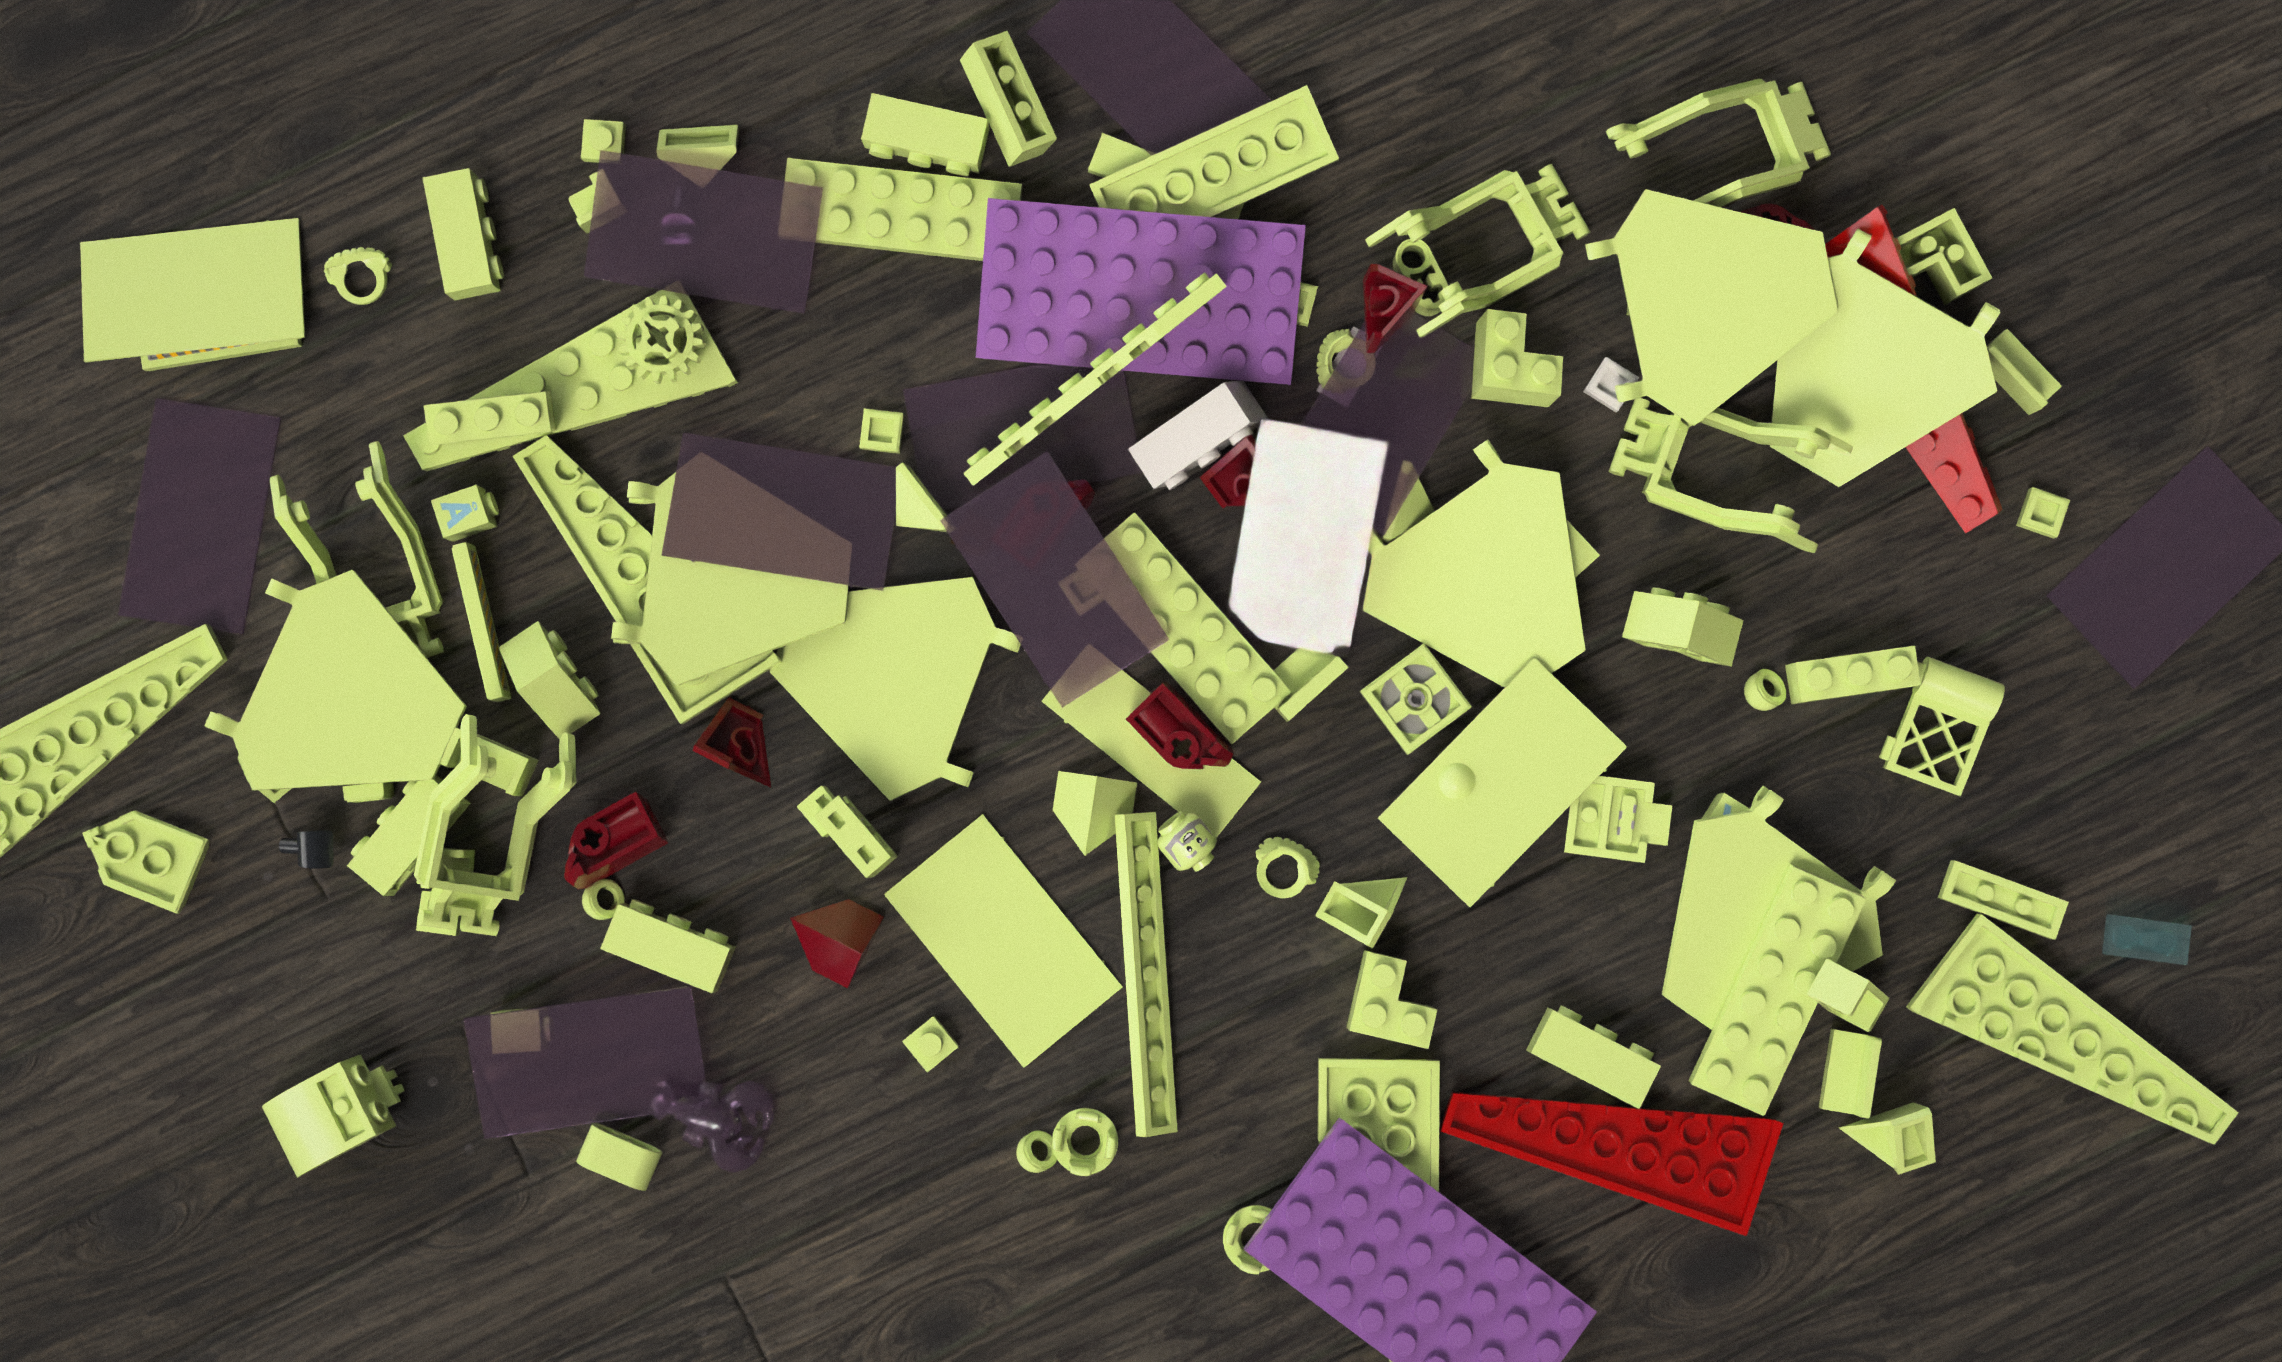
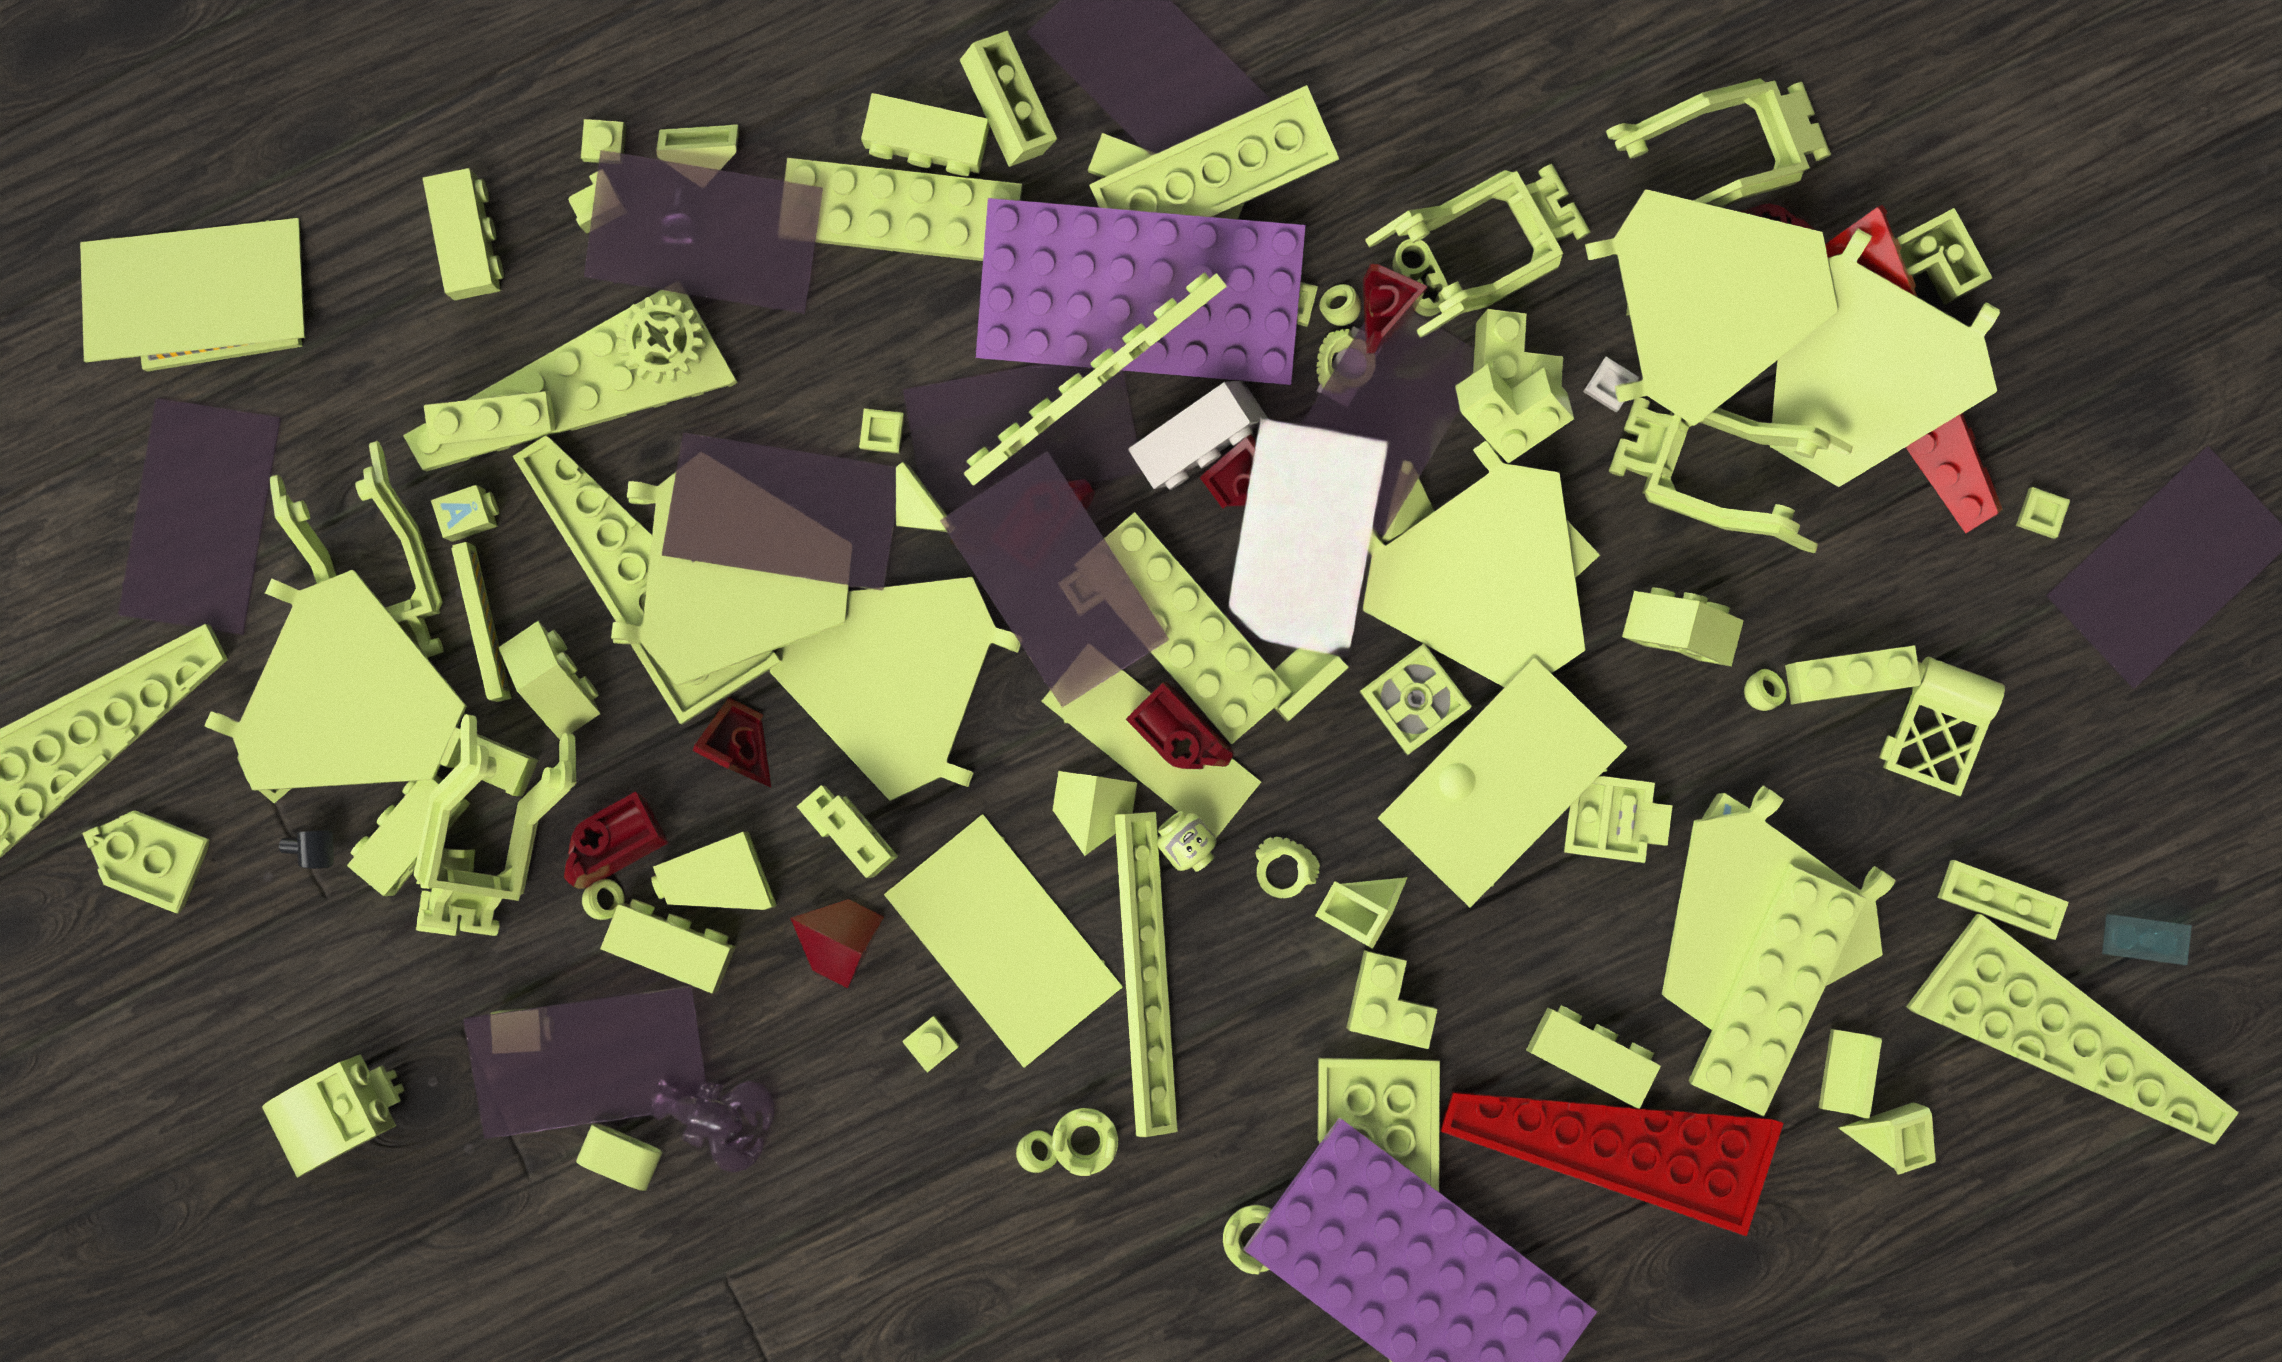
yellowish green piece [324,247,392,305] -> none
yellowish green tile [343,782,395,803] -> none
yellowish green panel [1807,959,1889,1032] -> none
yellowish green panel [1987,329,2062,415] -> none
none -> yellowish green slope [651,832,777,910]
none -> yellowish green piece [1319,284,1361,326]
none -> yellowish green brick [1455,364,1574,463]

